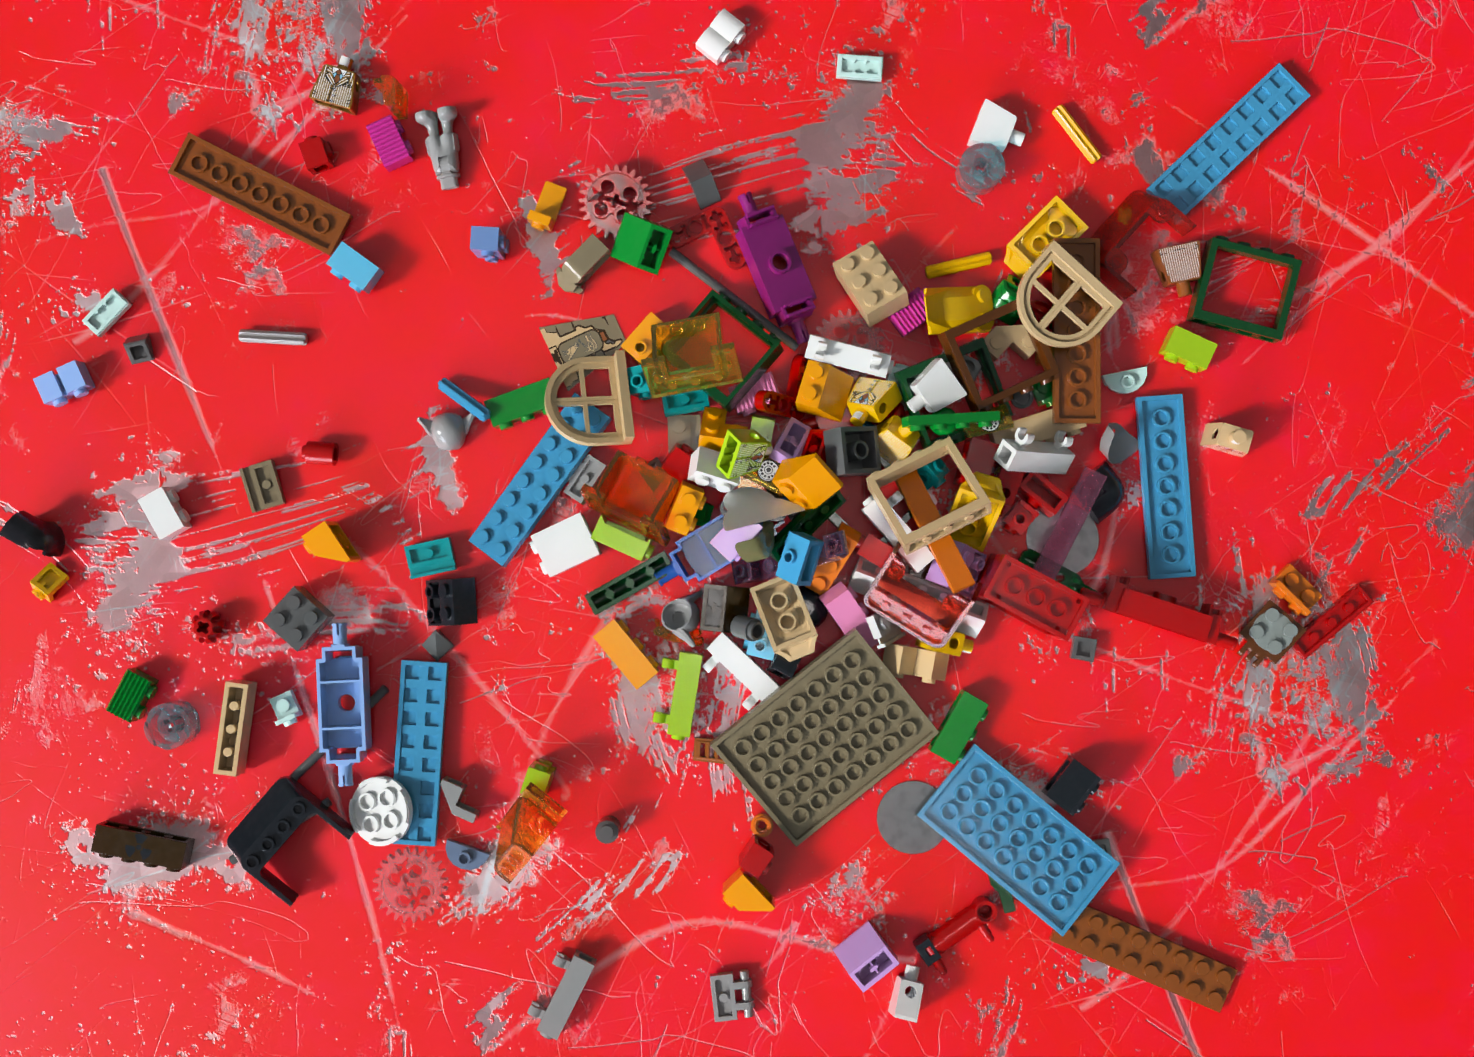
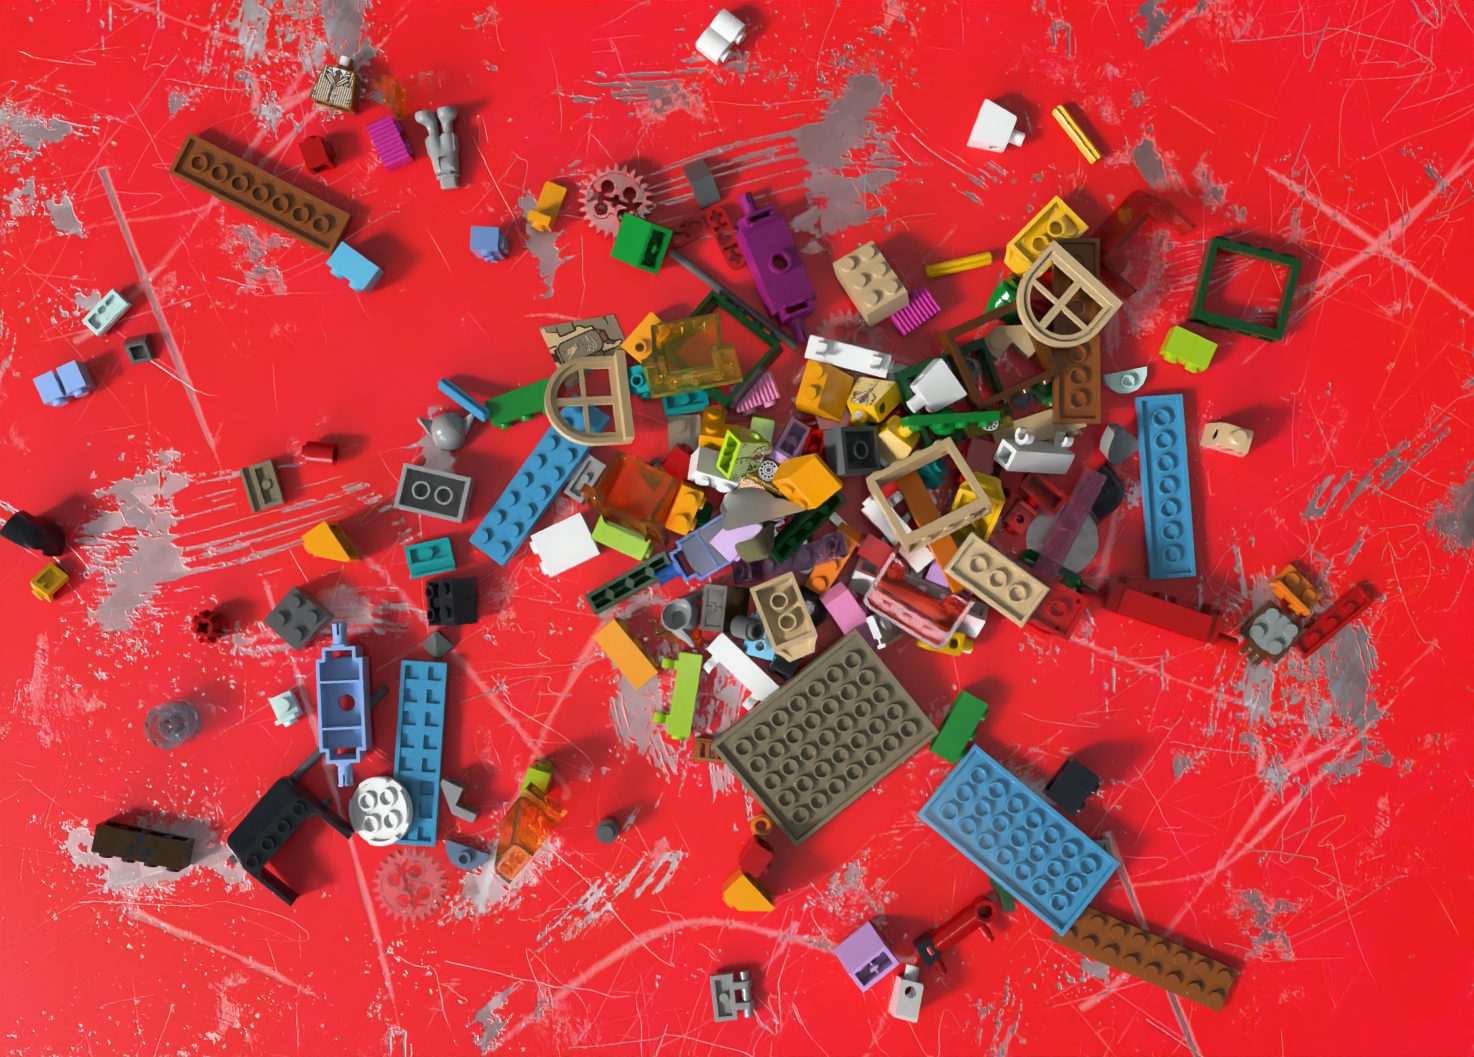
green brick [106,667,159,722] -> none
white brick [138,487,192,540] -> none
tan brick [213,679,257,777] -> none
light grey axle [239,329,308,346] -> none
light grey brick [527,950,597,1040] -> none
dark tan piece [556,233,610,295] -> none
red beam [754,354,812,420] -> none
dark azure brick [776,531,824,586] -> none
light aqua plate [836,54,883,82] -> none
flat silver sticker [877,781,943,854] -> none
tan brick [882,643,950,684] -> none
yellow slope [924,284,994,335] -> none
clear light blue brick [955,143,1005,195] -> none
dark grey plate [1069,635,1097,662] -> none
dark azure plate [1146,63,1311,223] -> none
torso [1150,240,1201,298] -> none
none -> light grey brick [393,463,476,524]
none -> tan tile [942,532,1050,628]

